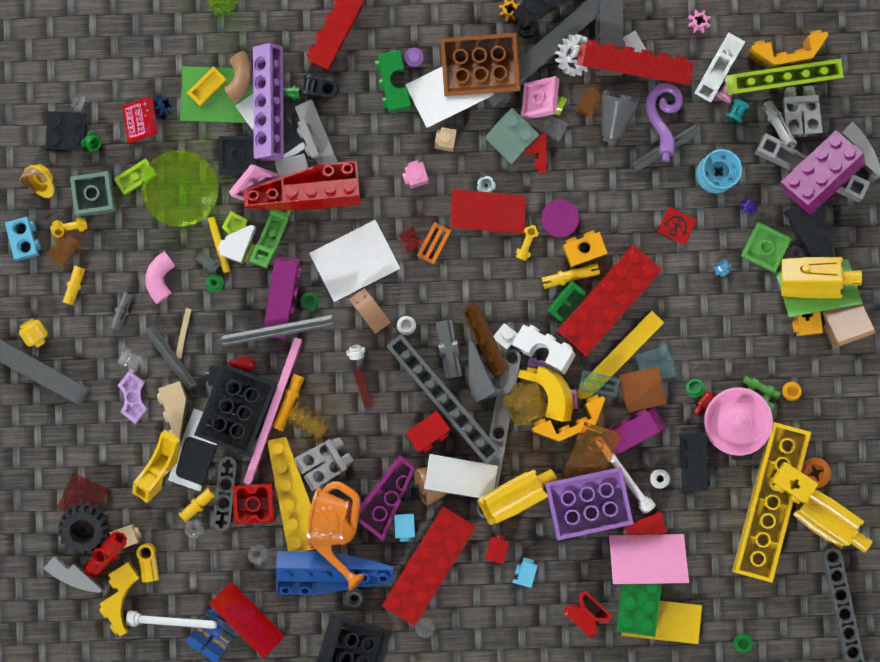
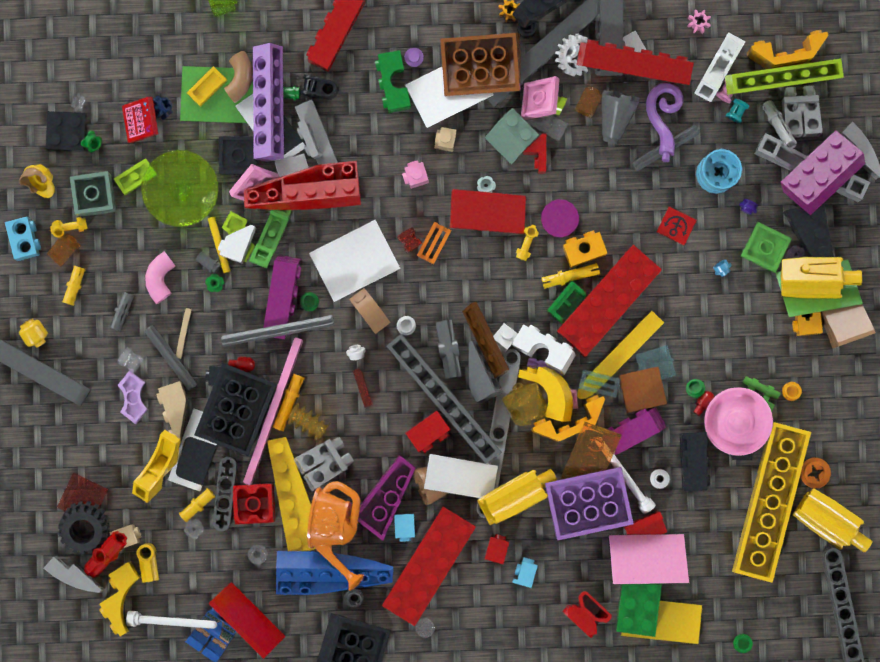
yellow brick [770,462,818,504] -> none

